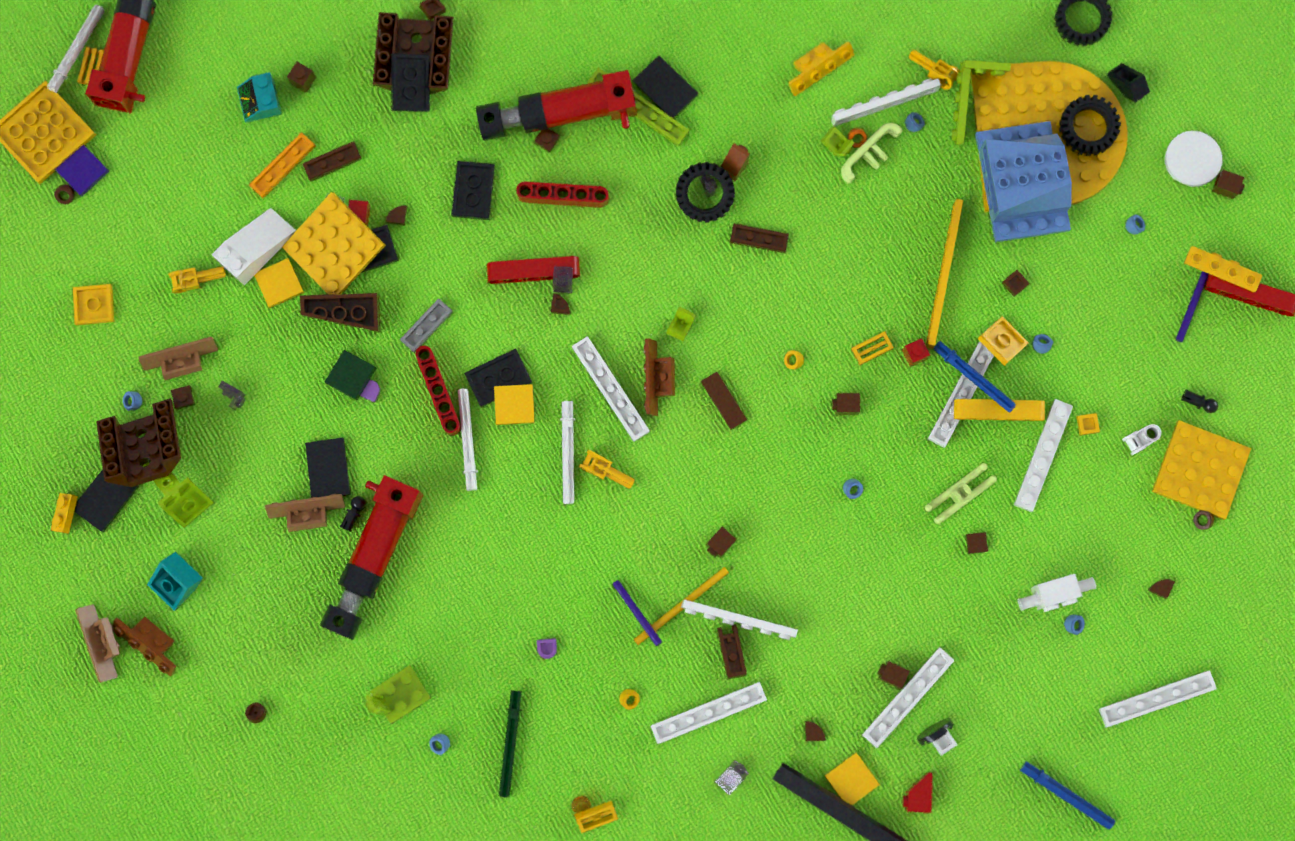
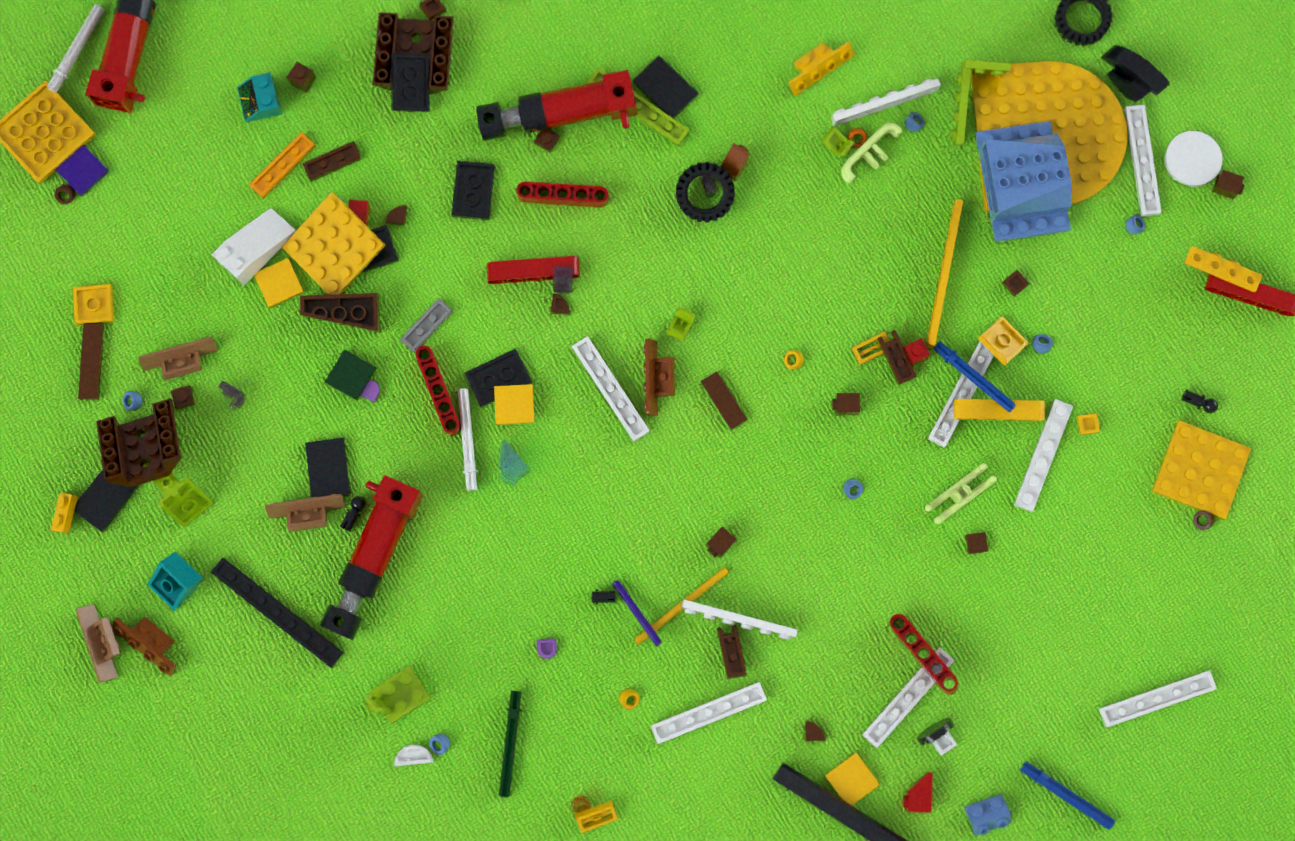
yellow tile [77,47,104,85] -> none
yellow connector [168,267,226,294] -> none
reddish brown tile [245,703,266,724] -> none
white axle [560,401,575,504] -> none
yellow connector [579,450,635,489] -> none
bracket [715,760,749,795] -> none
reddish brown tile [730,223,789,253] -> none
reddish brown brick [877,661,910,690] -> none
yellow connector [909,50,960,90] -> none
white brick [1017,574,1096,612] -> none
black tyre [1059,95,1121,156] -> none
medium blue piece [1064,614,1085,635] -> none
white piece [1122,424,1161,455] -> none
reddish brown tile [1148,579,1175,599] -> none
dark purple bar [1175,271,1209,342] -> none
none -> reddish brown tile [78,323,104,400]
none -> black tile [210,558,344,668]
none -> white tile [394,745,434,766]
none -> clear light blue slope [499,439,530,486]
none -> black pin [592,589,616,605]
none -> reddish brown hinge [877,330,917,385]
none -> red beam [890,614,959,695]
none -> medium blue bracket [965,794,1011,836]
none -> black slope [1101,45,1170,96]
none -> white plate [1125,105,1162,217]

